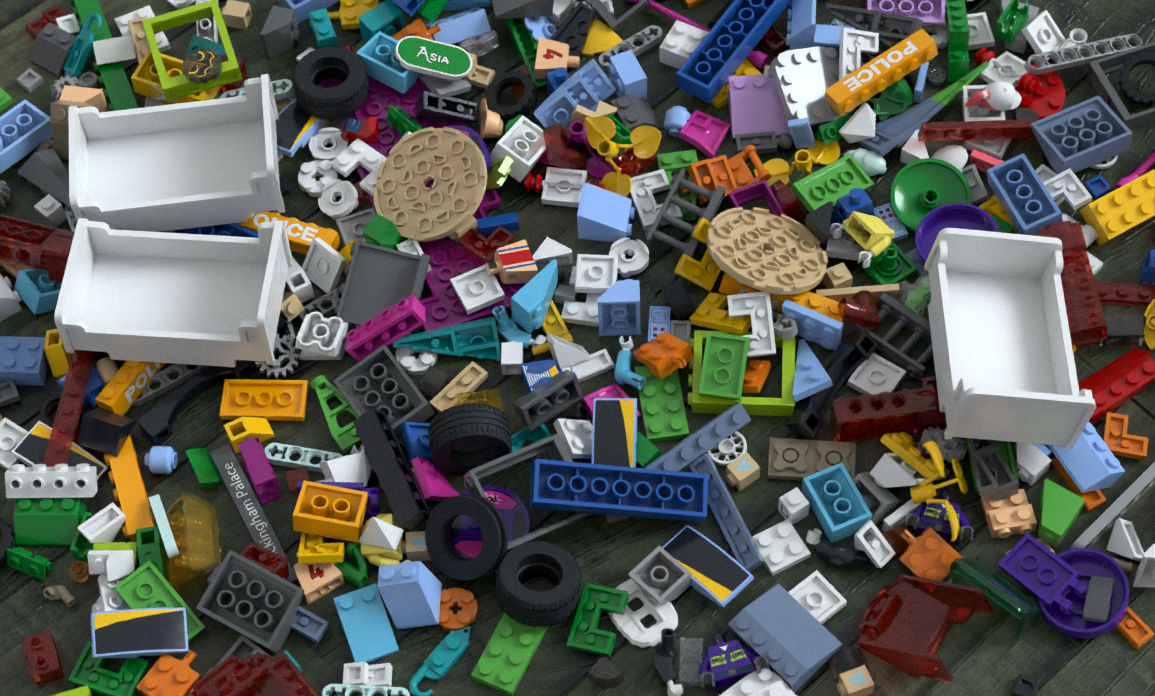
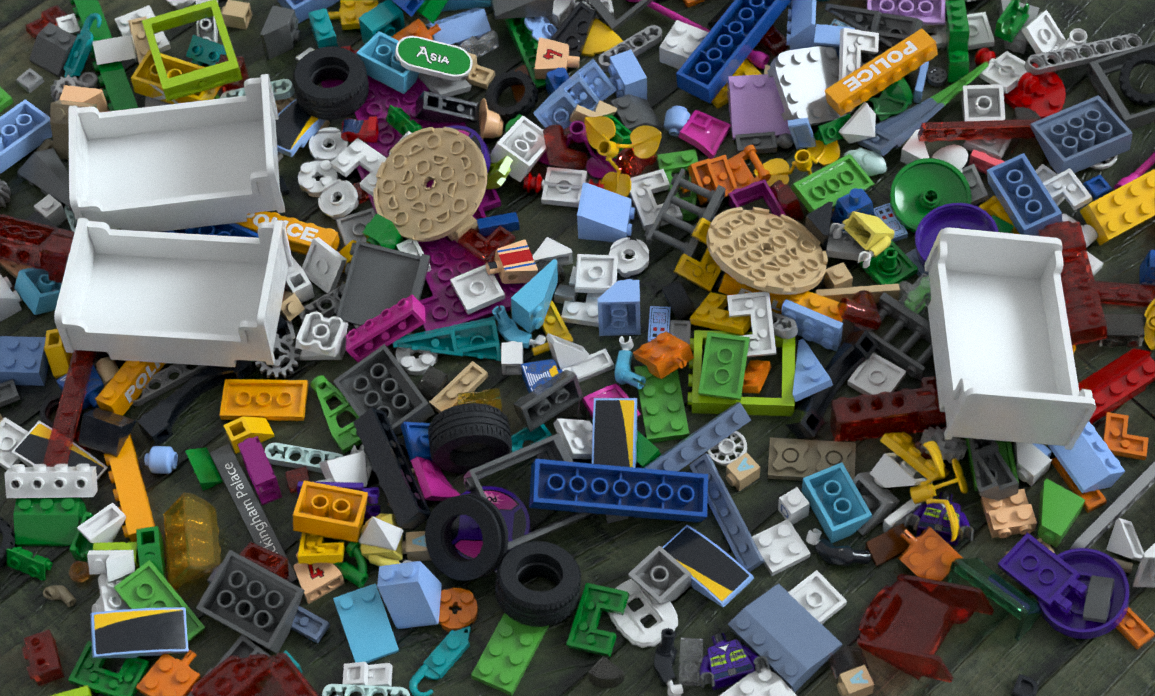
light aqua beam [148,494,179,558] -> none
clear smoke tile [182,49,223,84] -> none
white slope [854,520,896,568] -> none
white hair [965,81,1021,111] -> none

